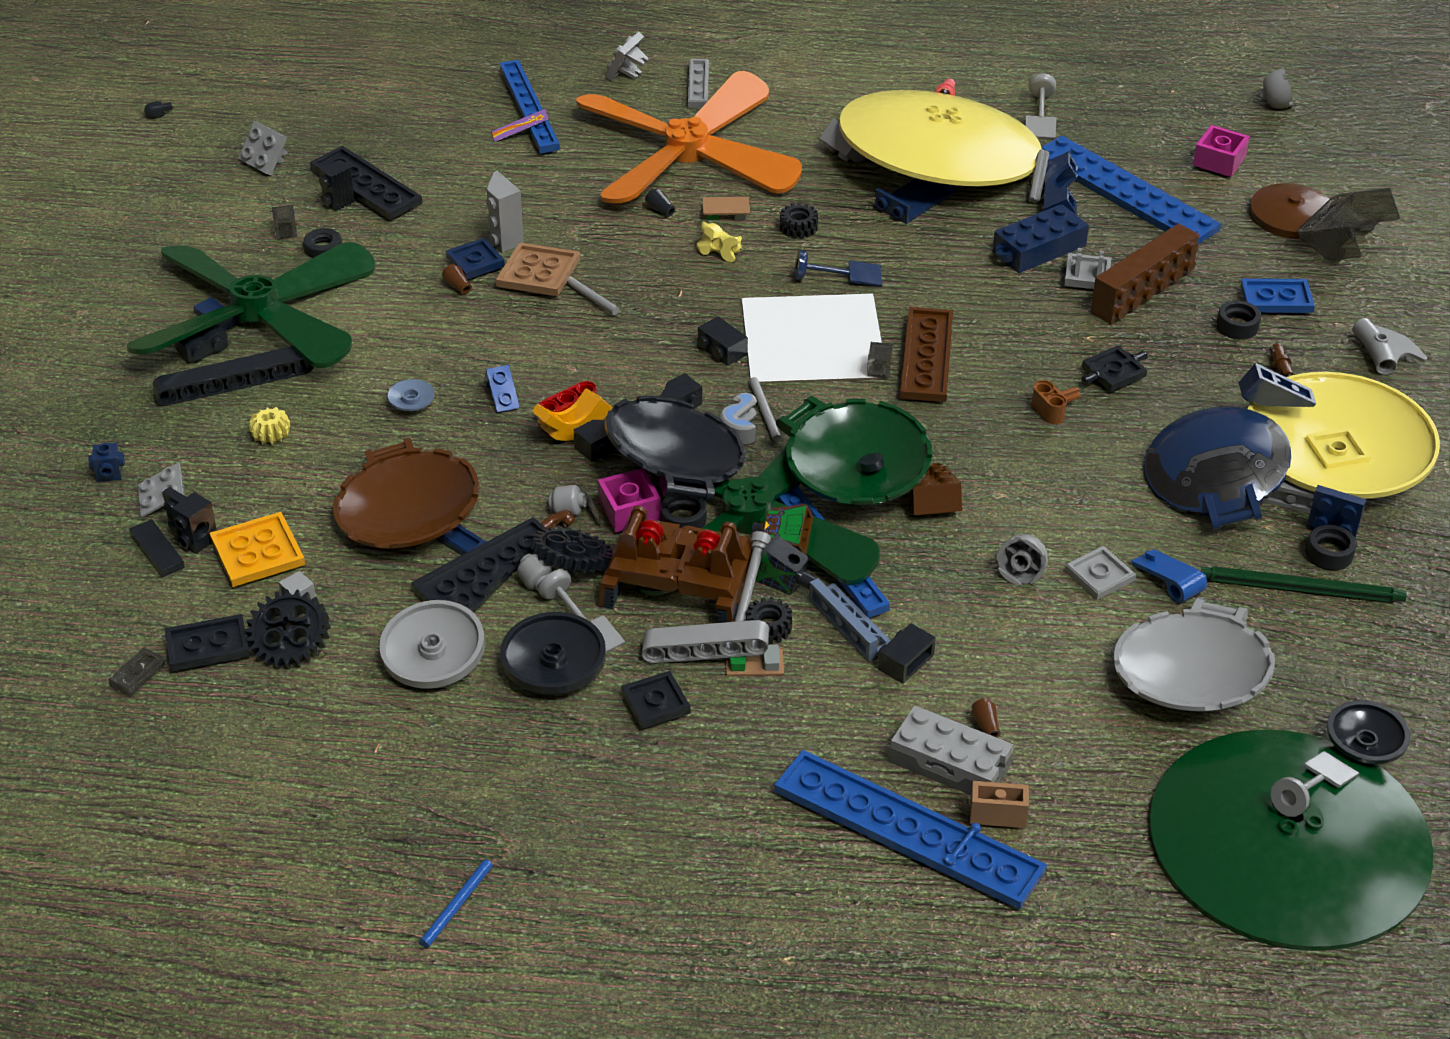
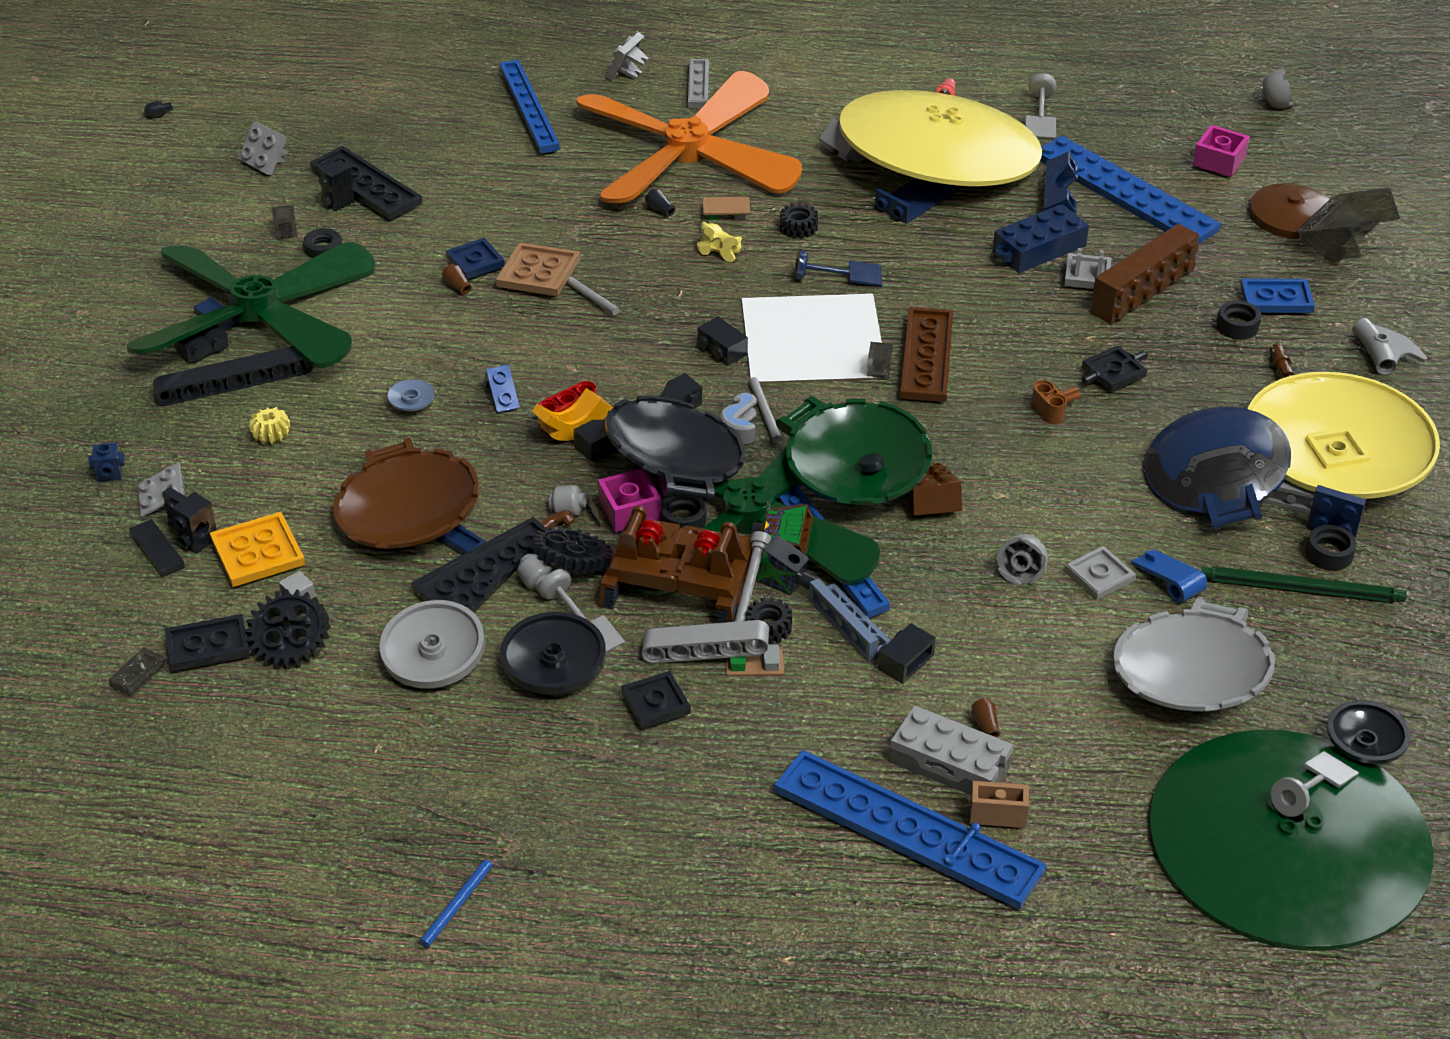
light grey slope [486,171,524,253] -> none
medium lavender sticker [492,109,549,142] -> none
light grey axle [1028,149,1049,204] -> none
slope [1238,363,1316,407] -> none

